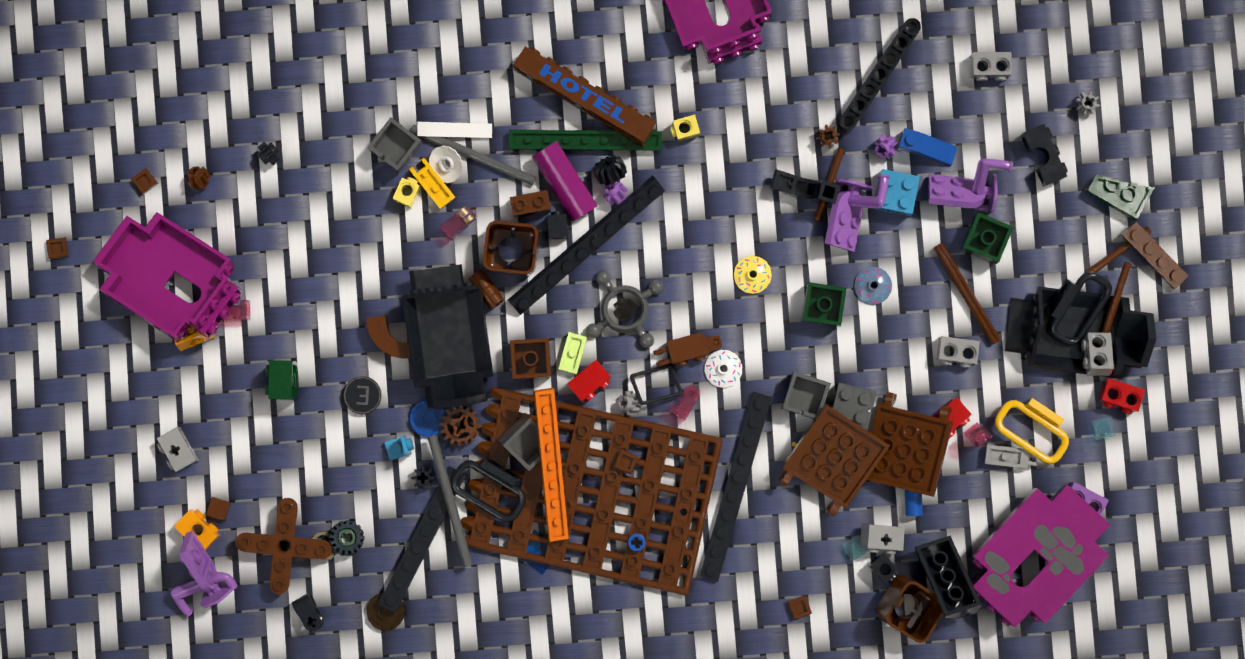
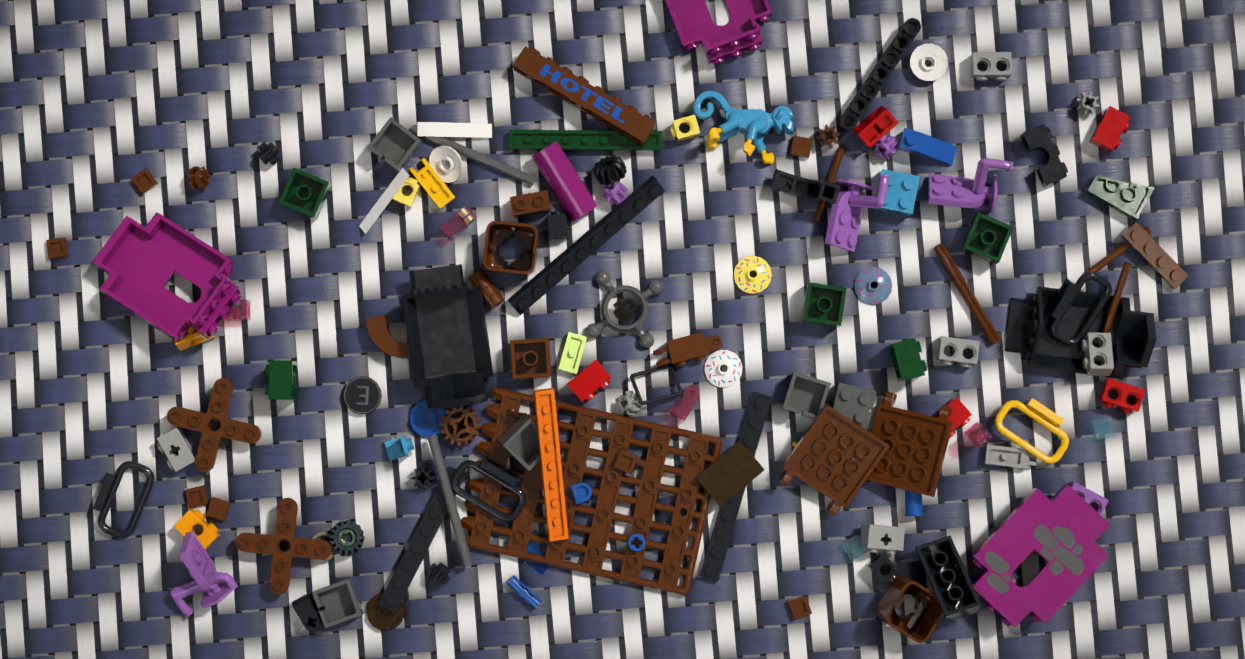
none -> black bar [93,461,154,538]
none -> reddish brown piece [167,378,262,472]
none -> reddish brown tile [185,485,209,509]
none -> dark green brick [279,168,332,220]
none -> dark grey piece [312,578,364,628]
none -> white sticker [359,168,410,234]
none -> black gear [427,562,451,586]
none -> blue pin [506,575,542,610]
none -> blue tile [570,482,592,505]
none -> dark azure animal [693,91,794,164]
none -> dark brown tile [695,440,765,507]
none -> reddish brown tile [790,136,812,158]
none -> red brick [852,106,899,148]
none -> dark green brick [888,338,927,382]
none -> white dish [910,44,948,81]
none -> red brick [1089,106,1130,152]

